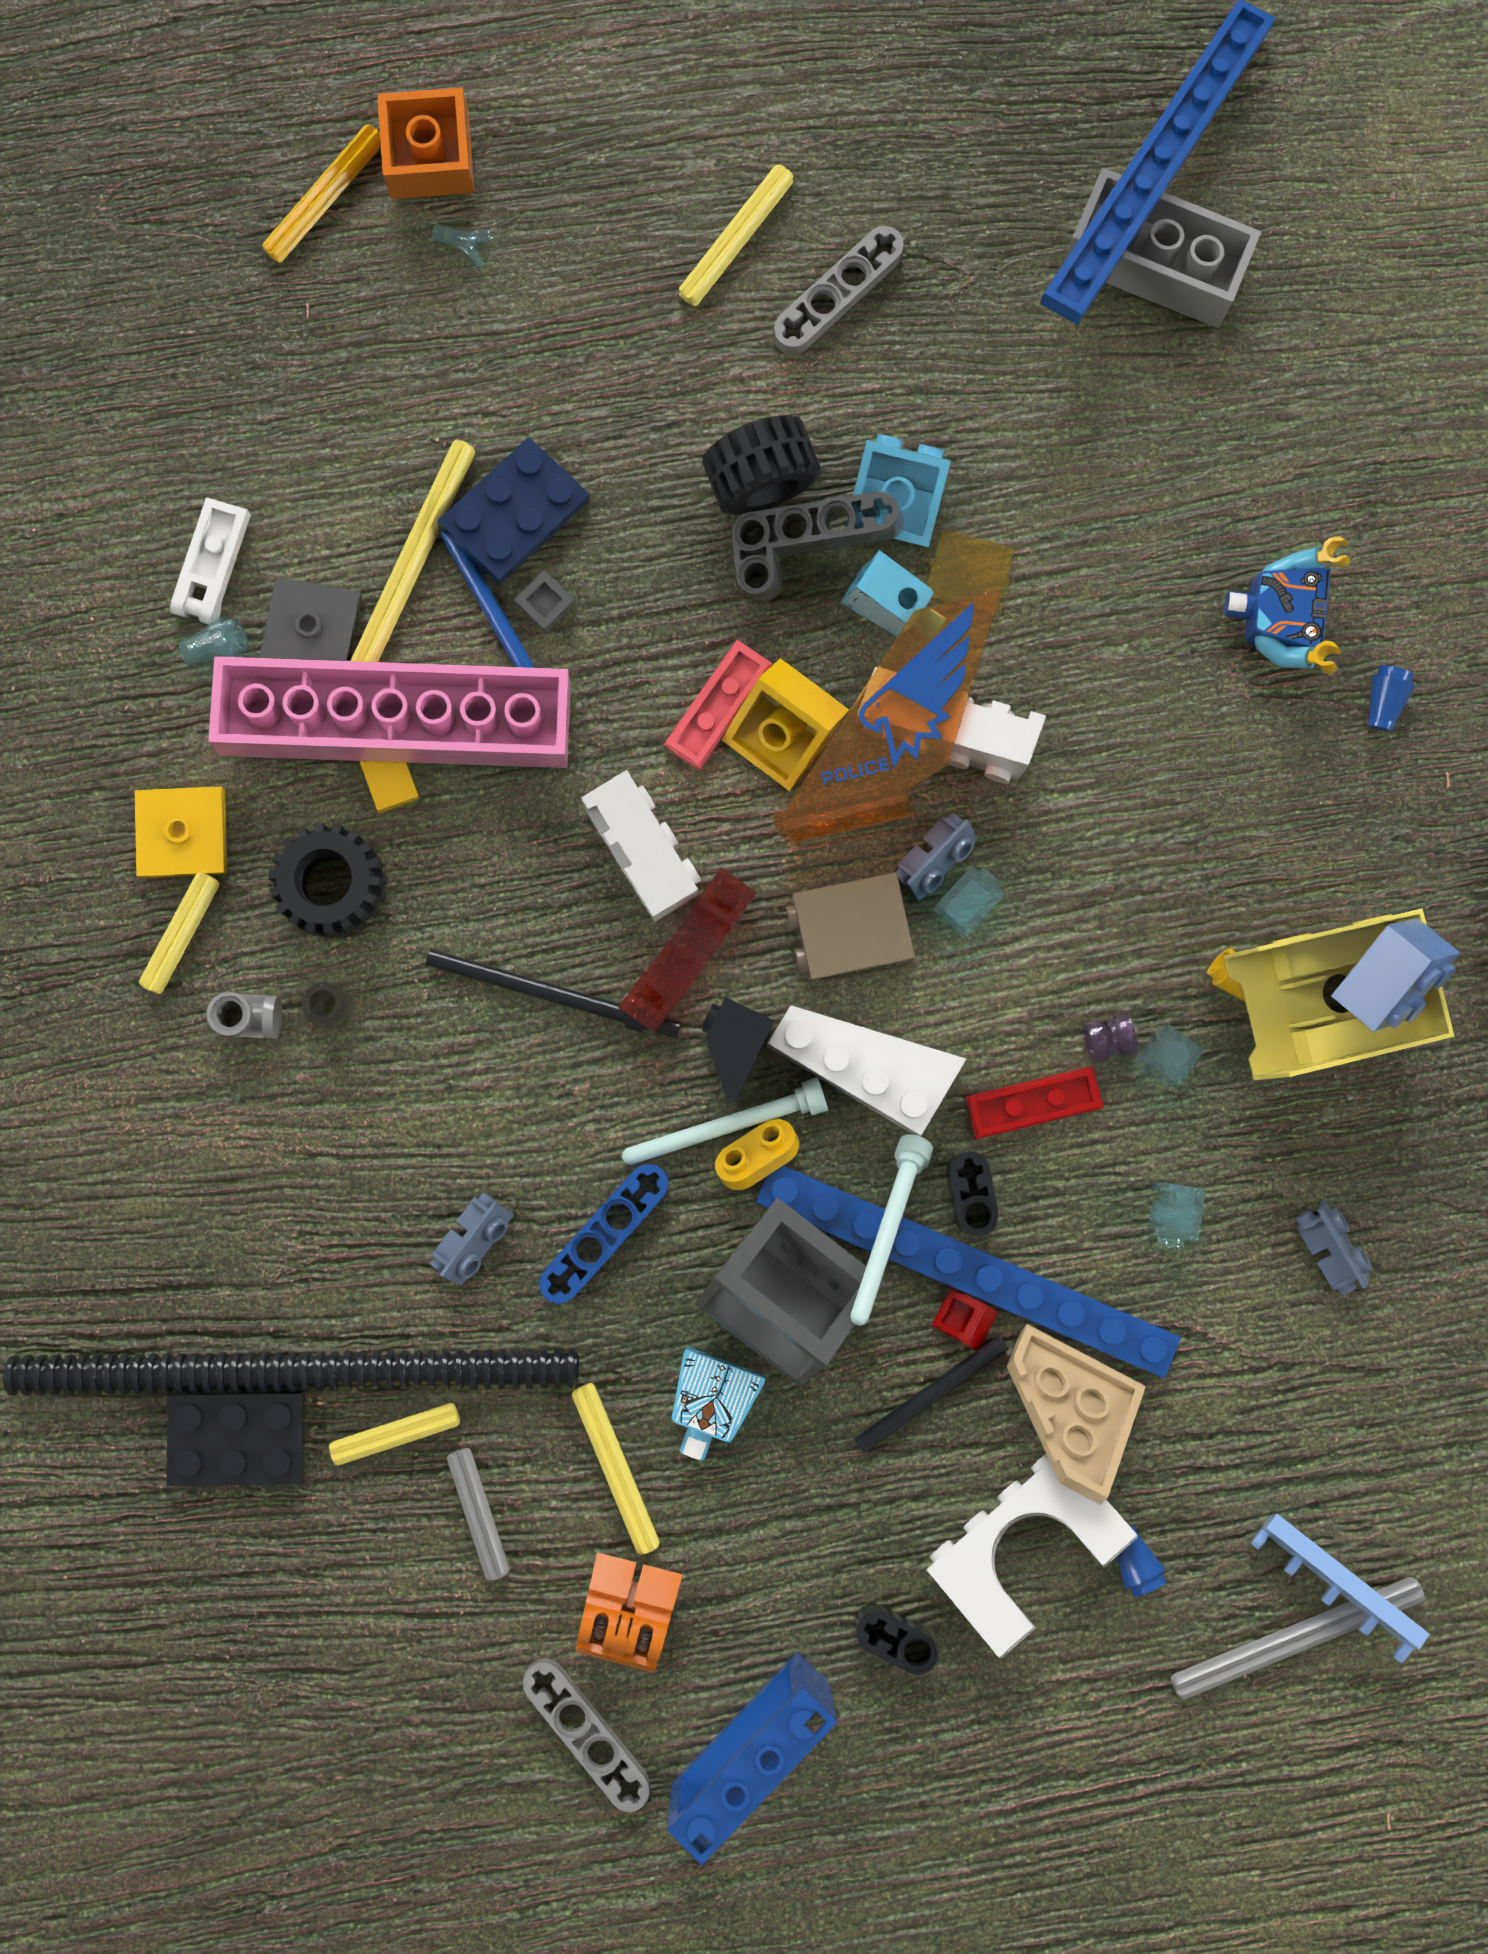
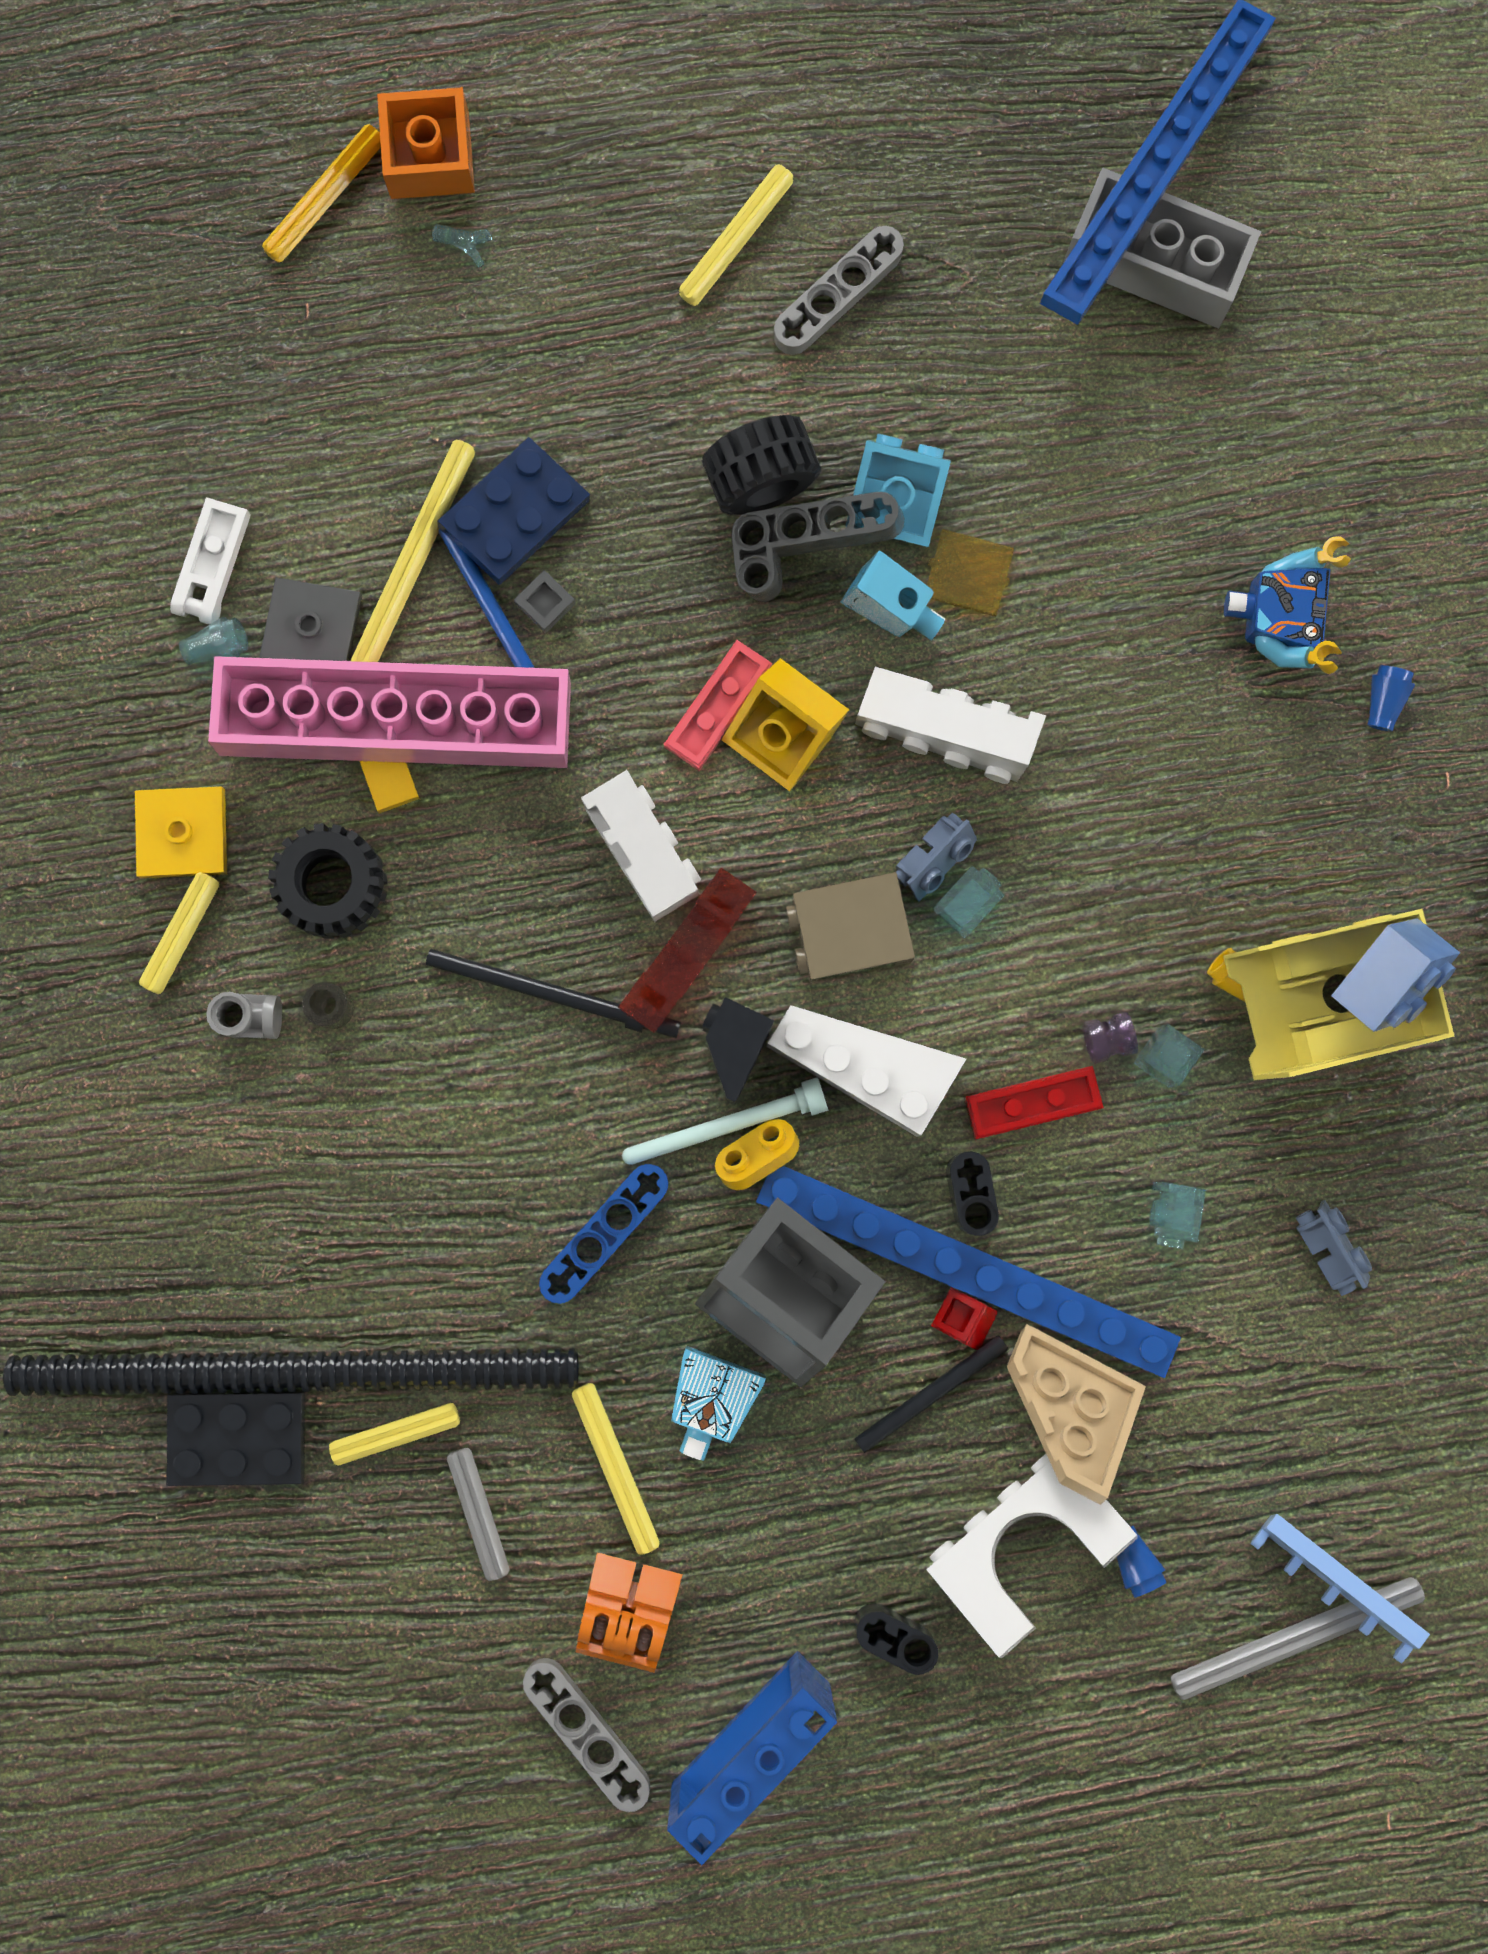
sand blue hinge [430,1192,514,1285] -> none
clear orange piece [773,589,1002,844] -> none
light aqua piece [850,1134,933,1326] -> none

